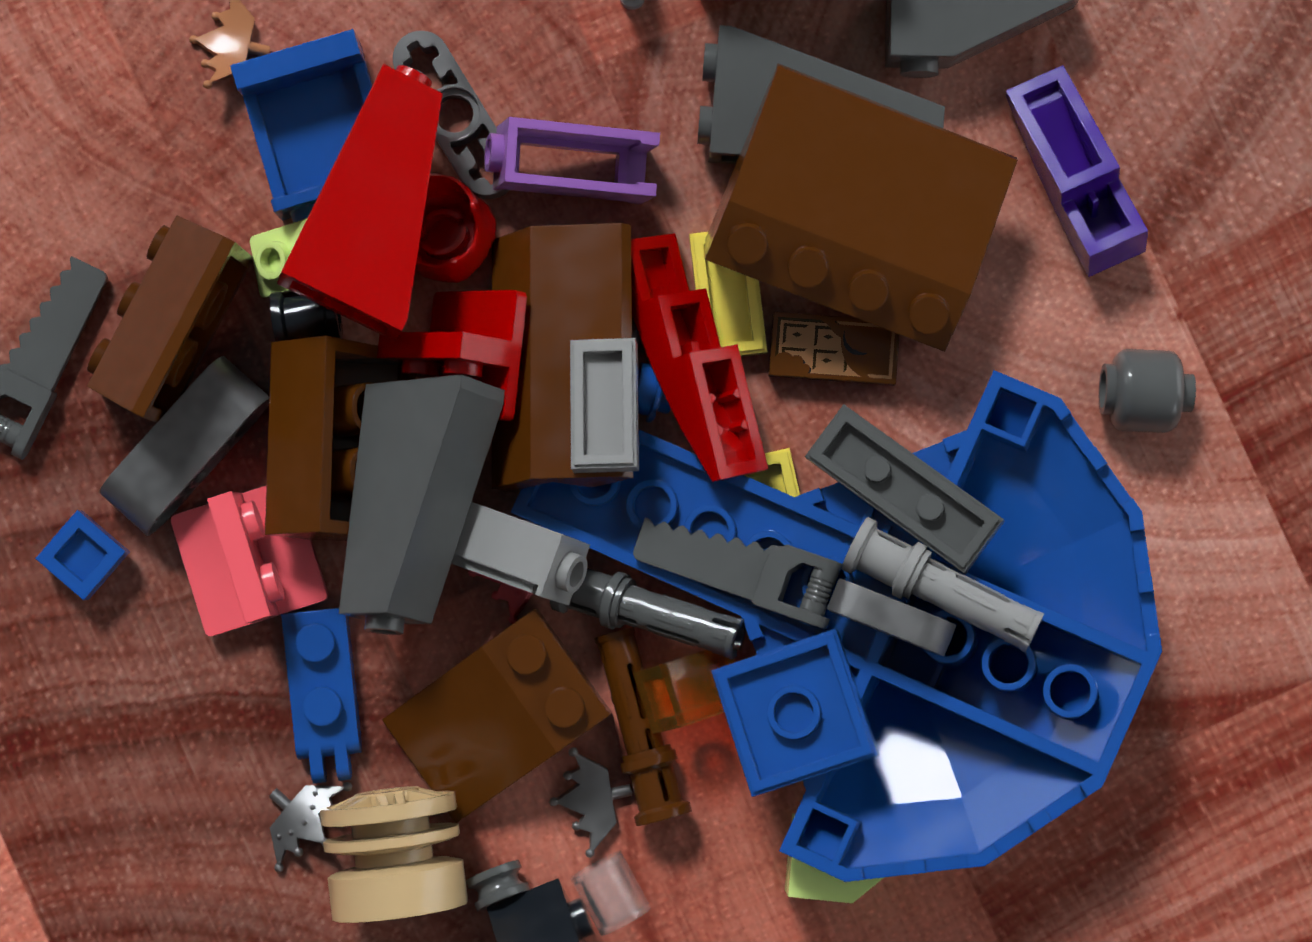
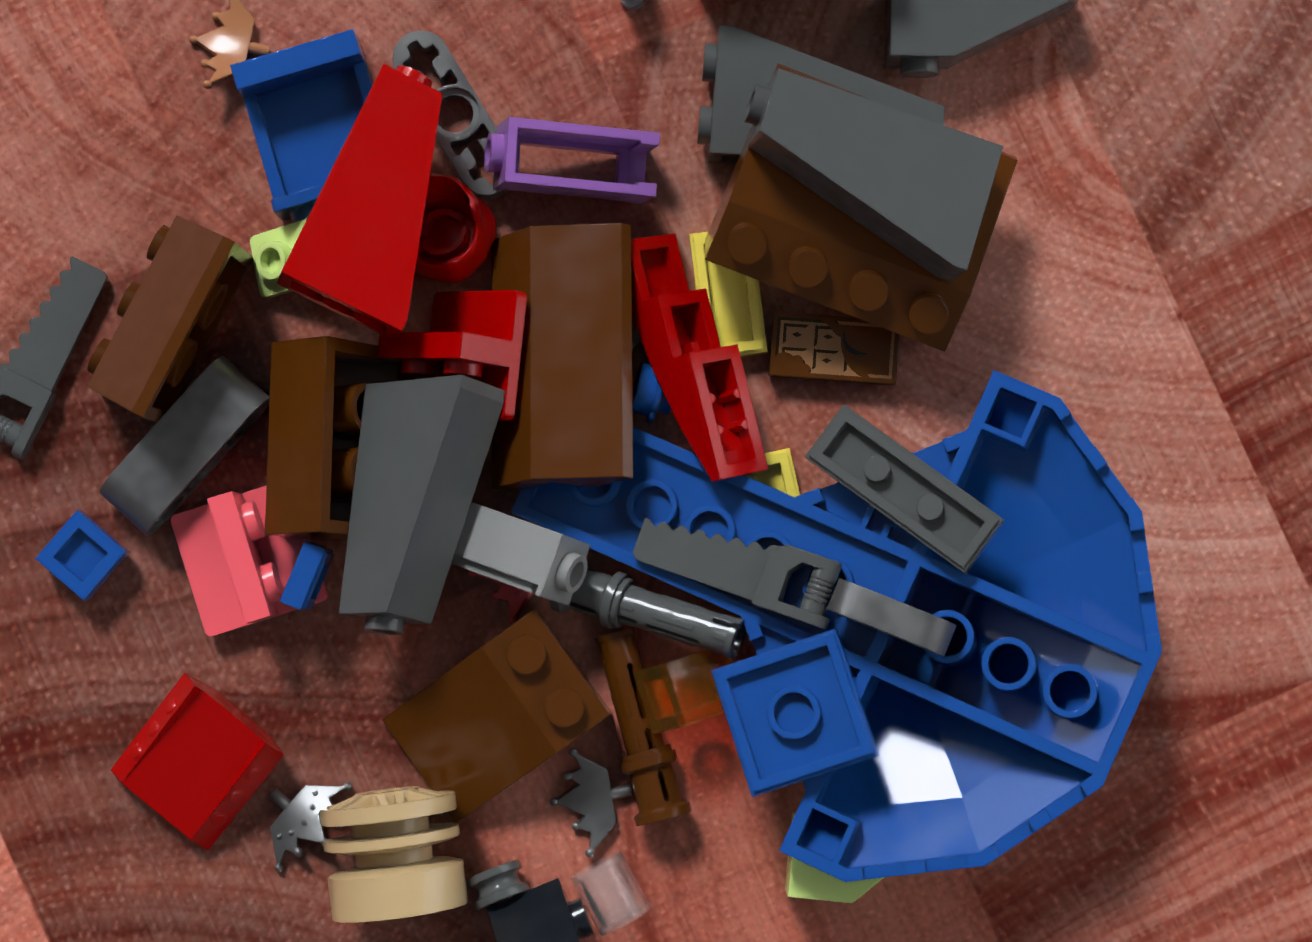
black bush [270,292,343,342] -> none
blue hinge [281,608,362,784] -> none
light grey tile [570,338,639,473] -> none
light grey pin [841,517,1044,652] -> none
dark purple slope [1006,65,1148,277] -> none
dark grey head [1098,349,1196,433] -> none
none -> red slope [111,673,284,851]
none -> blue tile [279,541,335,610]
none -> dark grey slope [744,68,1003,282]

